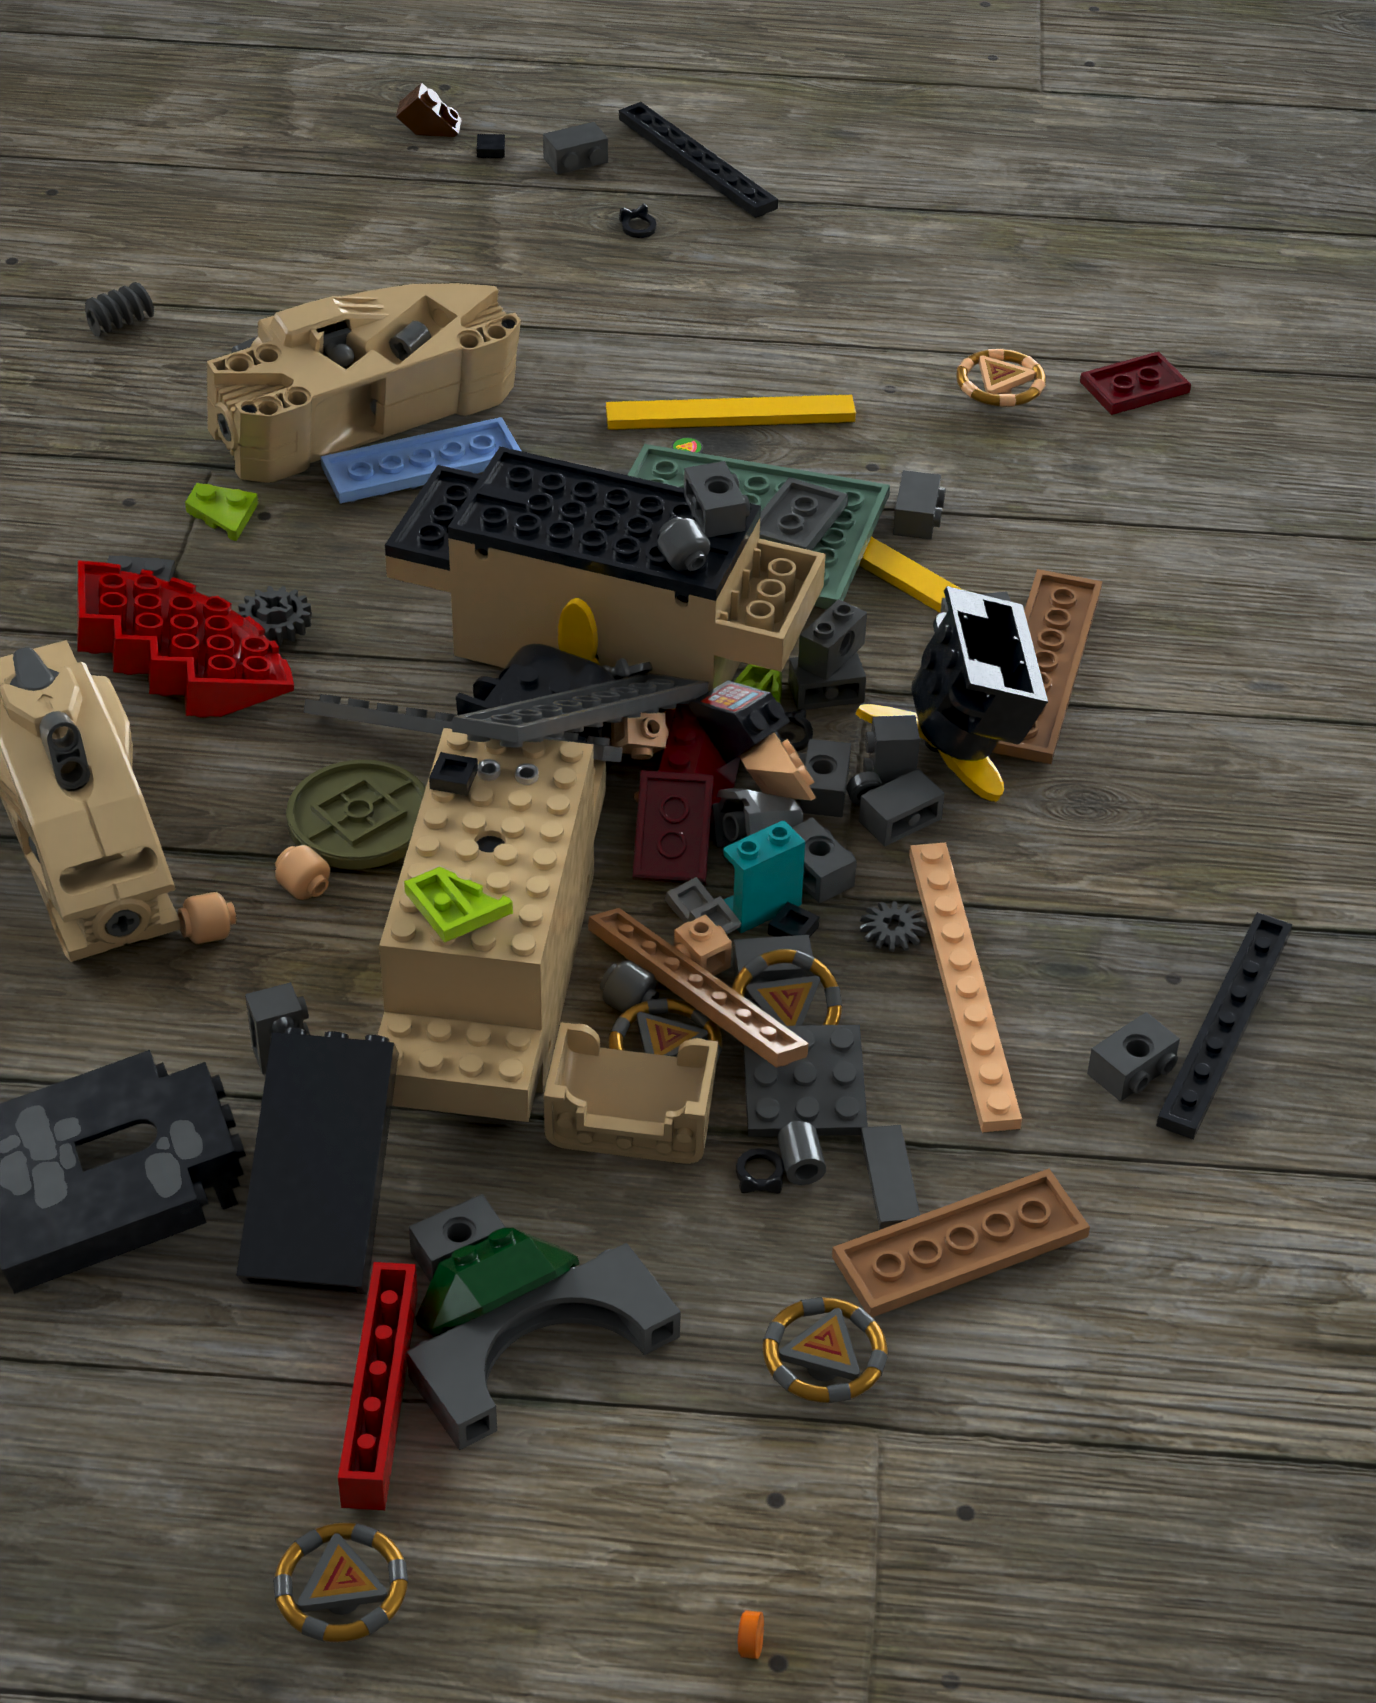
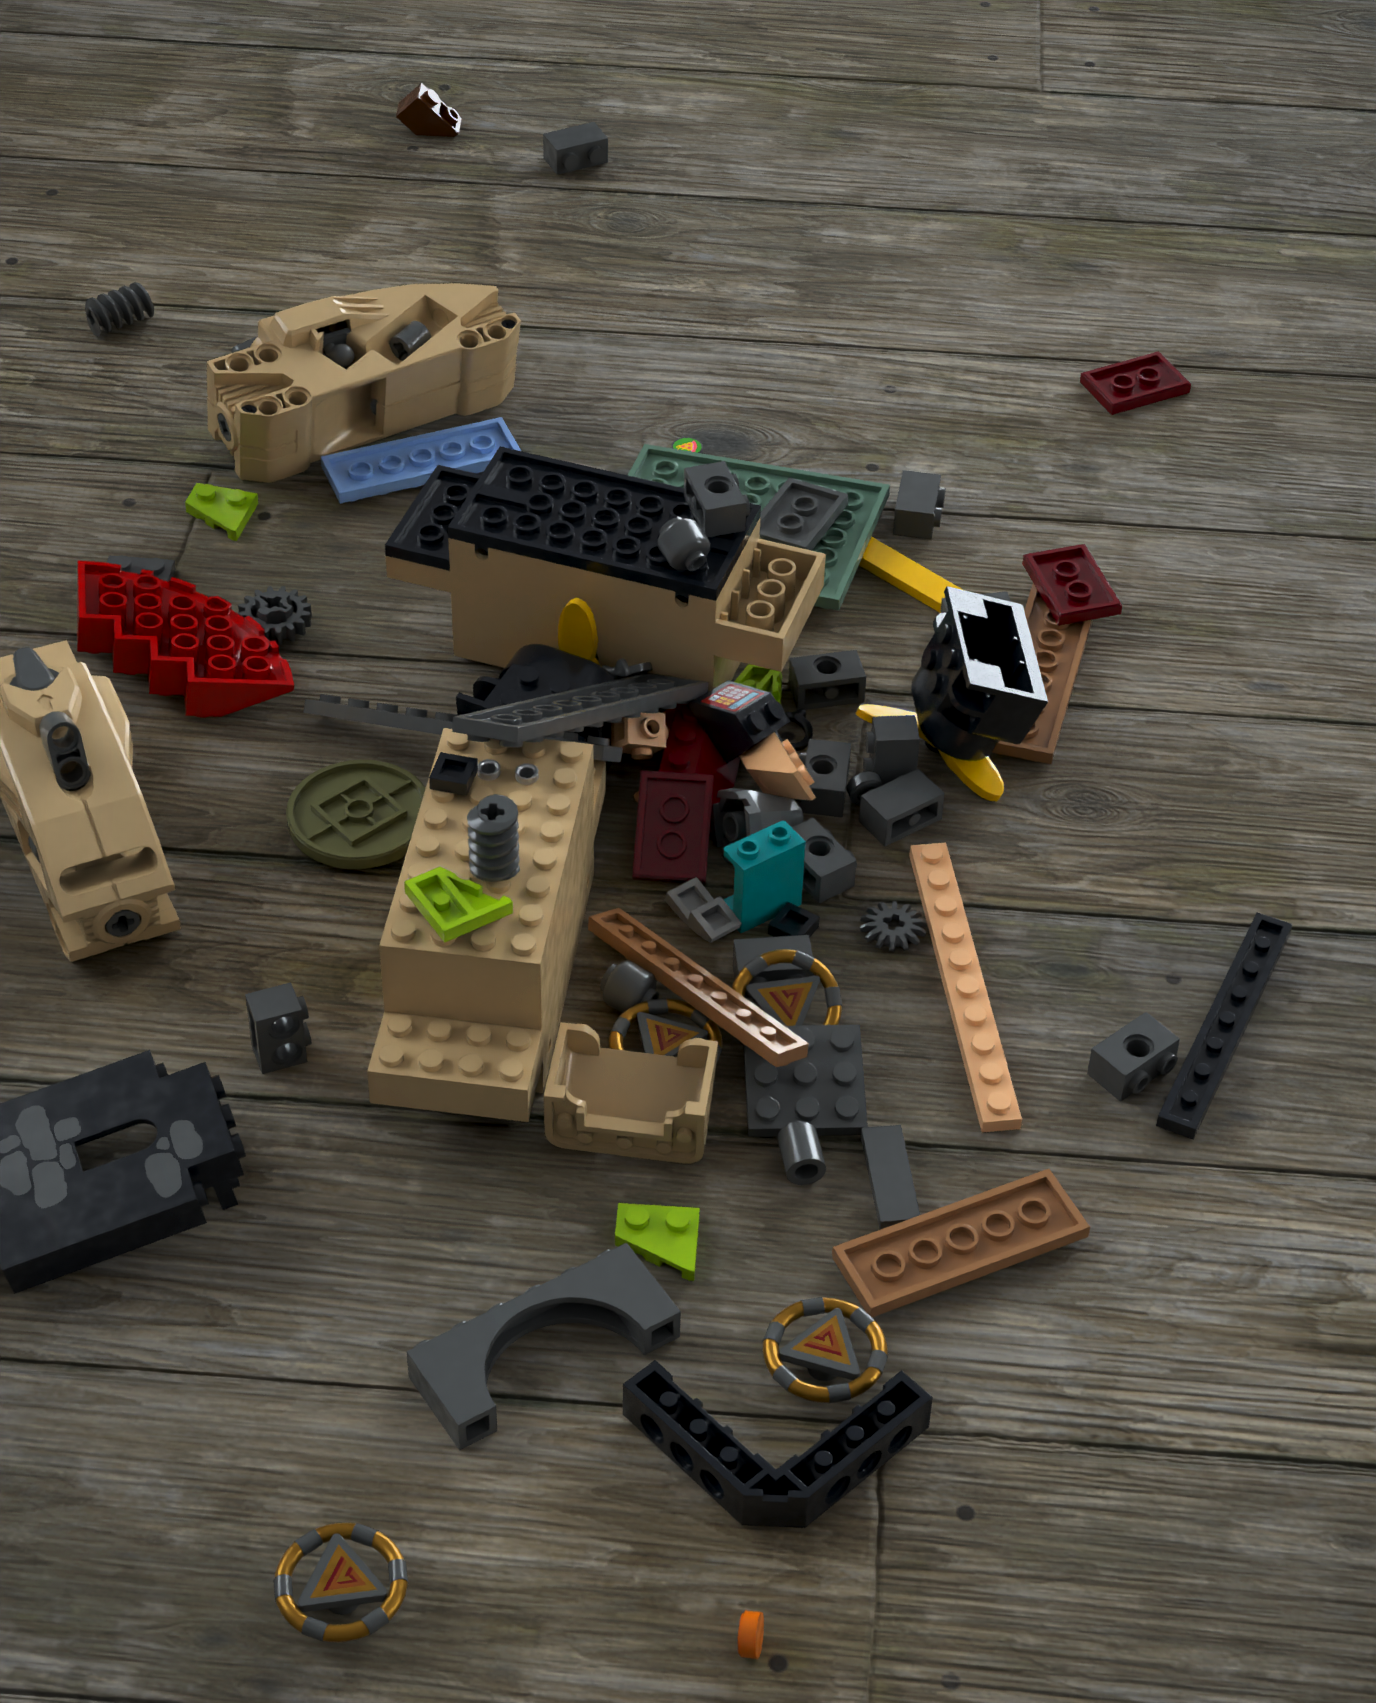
light nougat head [178,892,236,944] -> none
black brick [236,1028,399,1295] -> none
light nougat head [275,845,330,900] -> none
red brick [338,1262,418,1511] -> none
dark grey brick [409,1194,506,1282] -> none
dark green wedge [415,1228,580,1337] -> none
black tile [476,134,505,158] -> none
yellow tile [606,394,856,430] -> none
black plate [619,102,778,218] -> none
black piece [619,204,657,238] -> none
light nougat brick [674,914,732,976] -> none
black piece [736,1148,784,1194] -> none
dark grey brick [798,599,867,680] -> none
piece [956,349,1046,407] -> none
none -> dark grey piece [467,794,520,882]
none -> lime wing [615,1203,700,1281]
none -> black brick [623,1360,933,1528]
none -> dark red tile [1022,544,1122,626]

